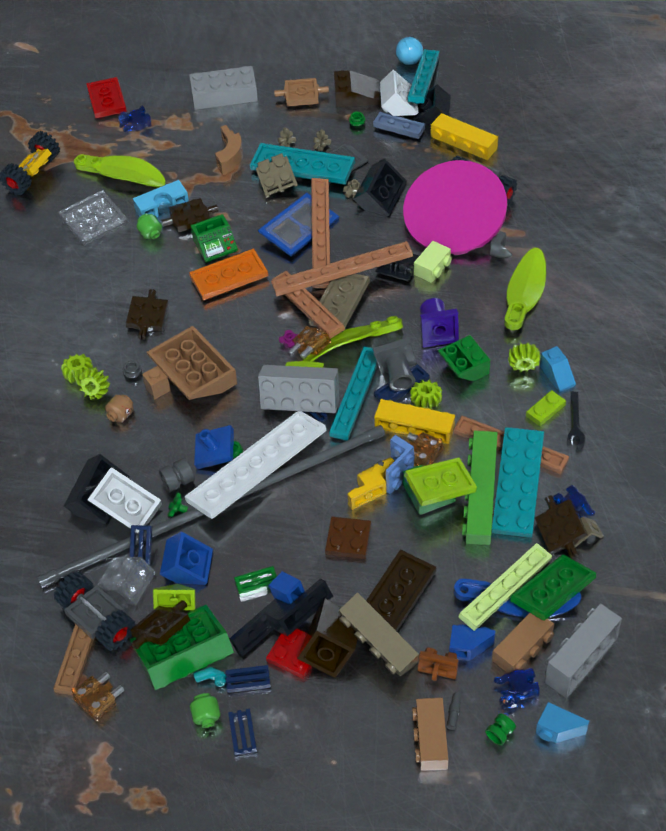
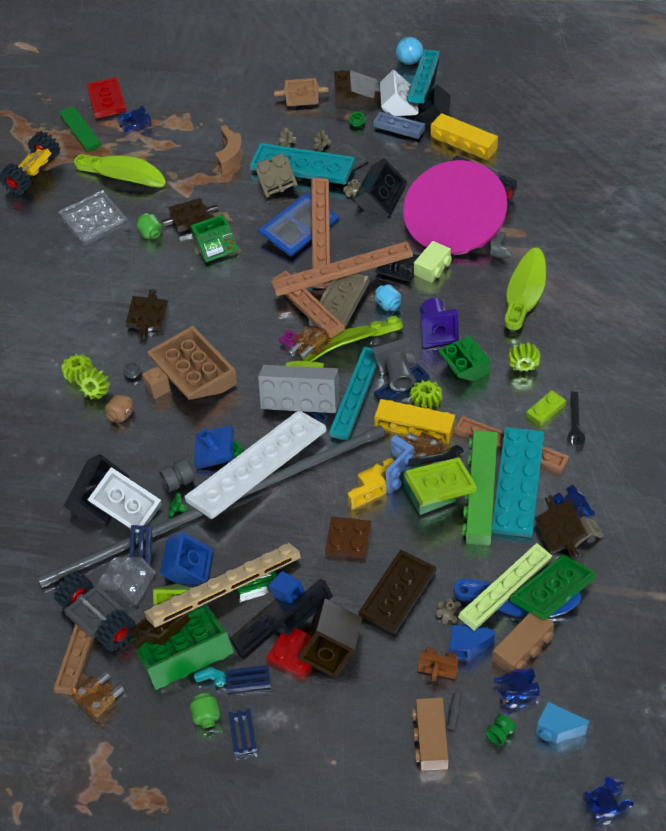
medium azure arch [133,180,189,218] -> none
orange plate [189,249,268,300] -> none
light grey brick [190,66,258,110] -> none
dark tan slope [339,592,419,676] -> none
dark azure slope [540,346,576,393] -> none
light grey brick [545,603,622,698] -> none
none -> green tile [59,106,101,152]
none -> tan plate [144,543,301,628]
none -> medium azure head [375,284,401,311]
none -> black piece [408,445,464,467]
none -> dark tan plant [436,599,462,625]
none -> clear blue animal [583,776,634,824]

